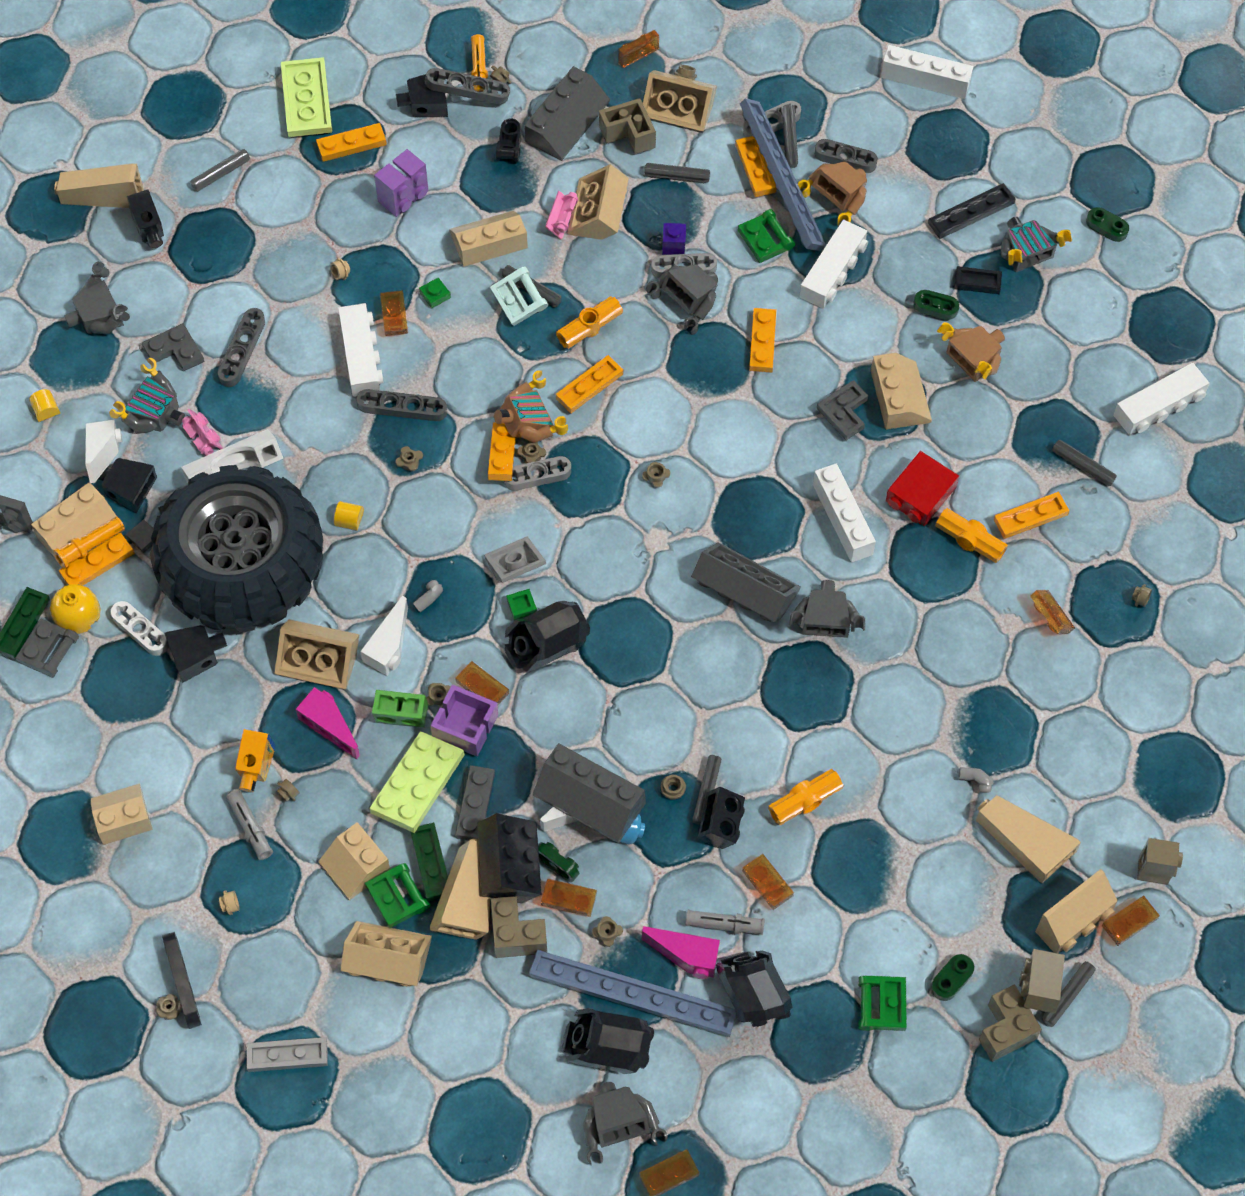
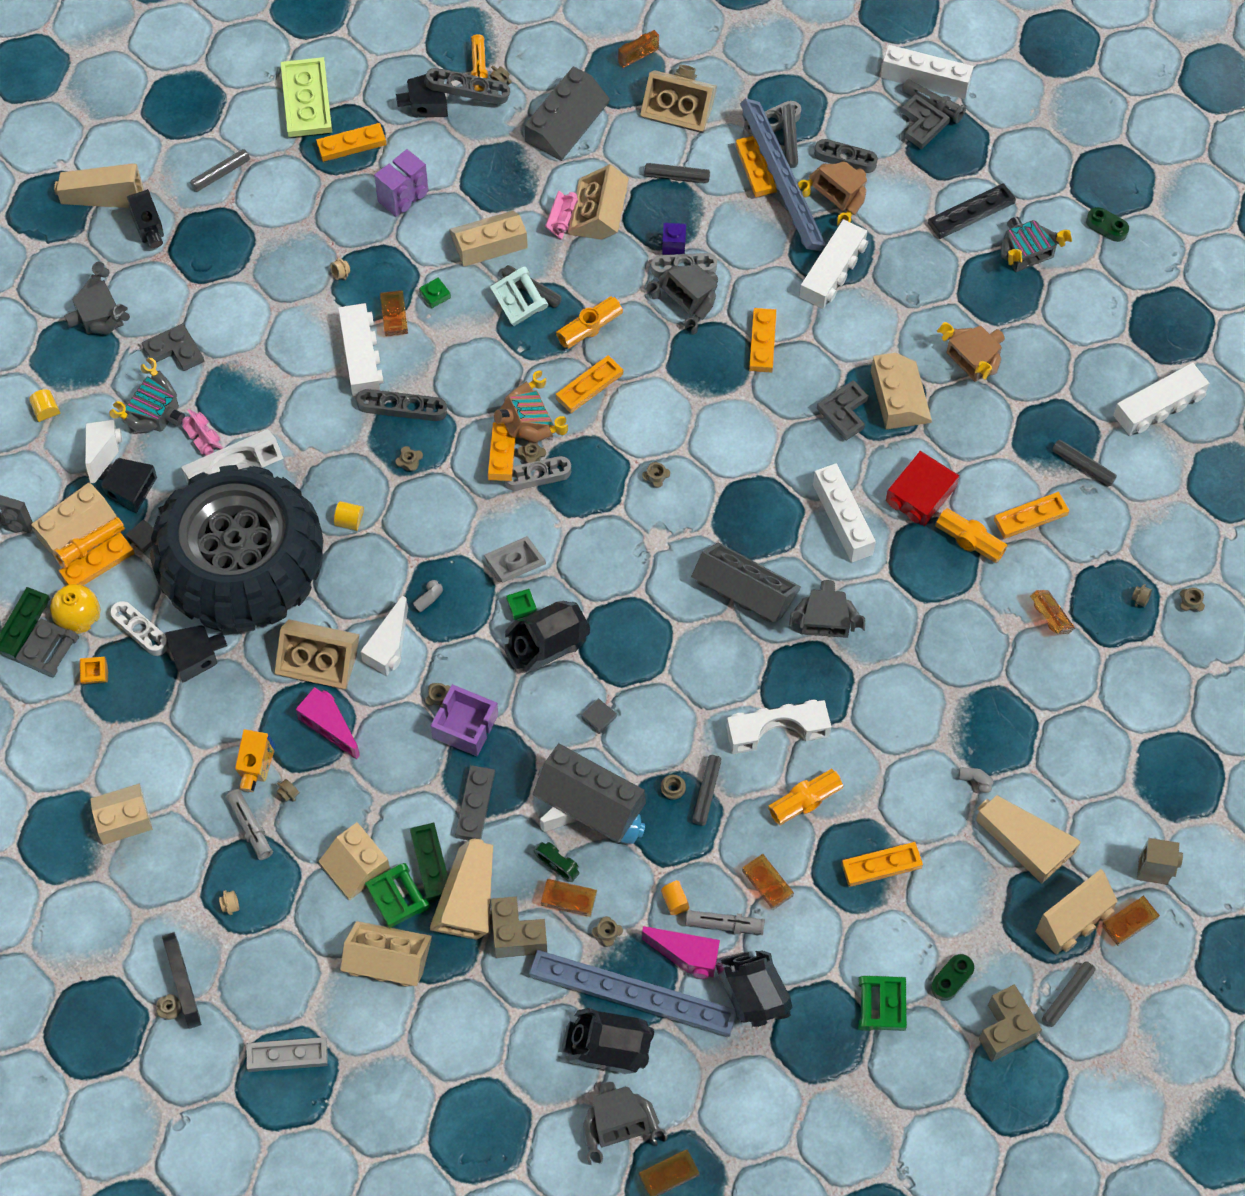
dark grey beam [218,308,265,387] -> none
yellowish green plate [370,731,464,833] -> none
bright green brick [372,690,428,728] -> none
clear orange plate [455,661,509,705] -> none
black brick [477,813,542,904] -> none
black piece [496,118,521,162] -> none
dark tan brick [599,98,656,154] -> none
black brick [697,787,745,849] -> none
green plate [738,209,795,263] -> none
dark green plate [913,290,959,320] -> none
black tile [954,266,1002,295] -> none
dark tan brick [1019,949,1065,1013] -> none
none -> light orange brick [80,657,108,684]
none -> dark grey tile [582,698,617,733]
none -> light orange brick [661,880,690,915]
none -> white arch [726,700,831,754]
none -> light orange plate [841,842,923,887]
none -> dark grey plate [901,94,950,149]
none -> dark grey pin [902,79,966,124]
none -> dark tan plate [1180,588,1205,612]

